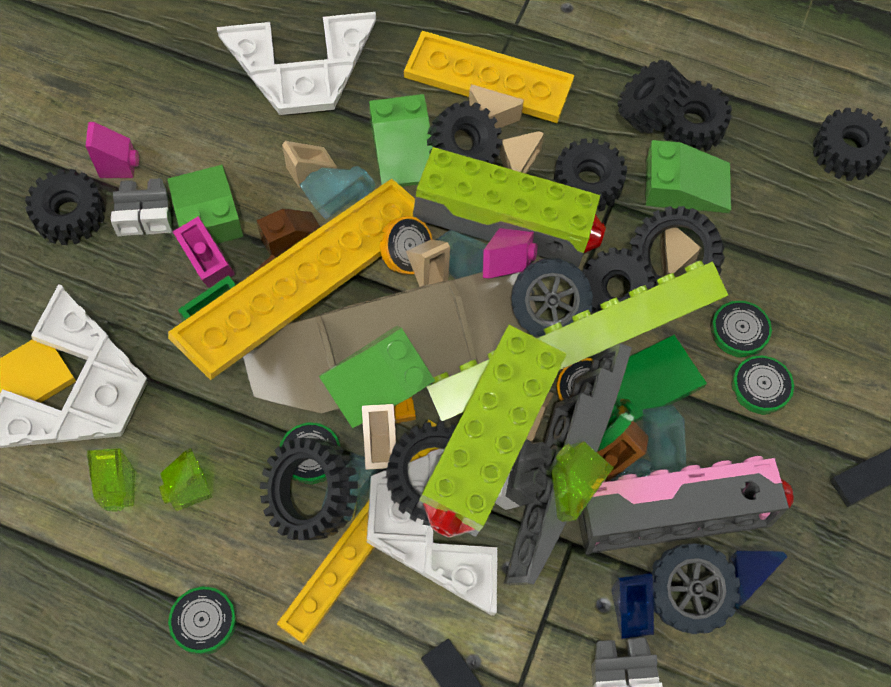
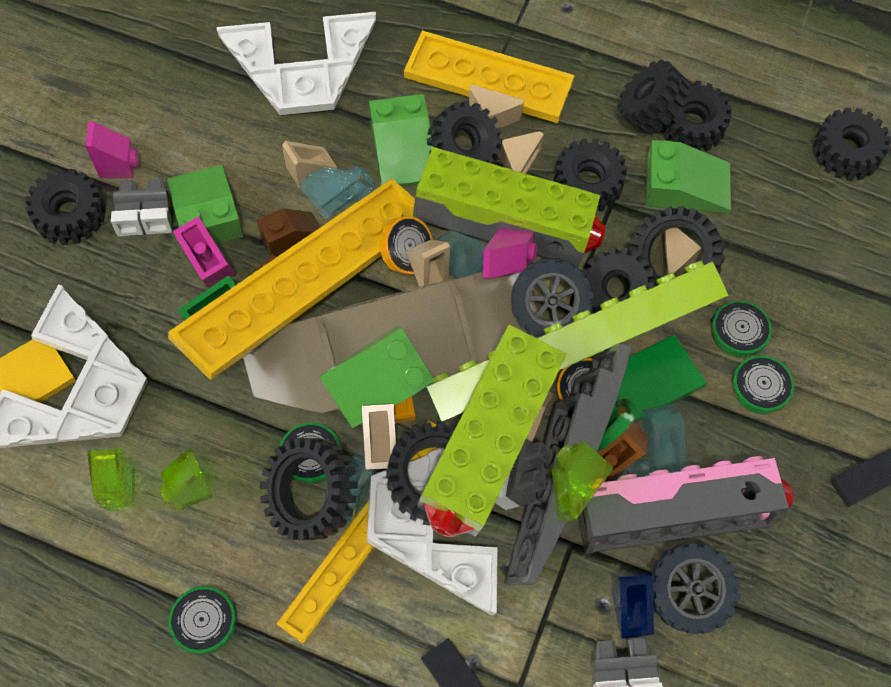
clear blue slope [729,551,788,609] -> none

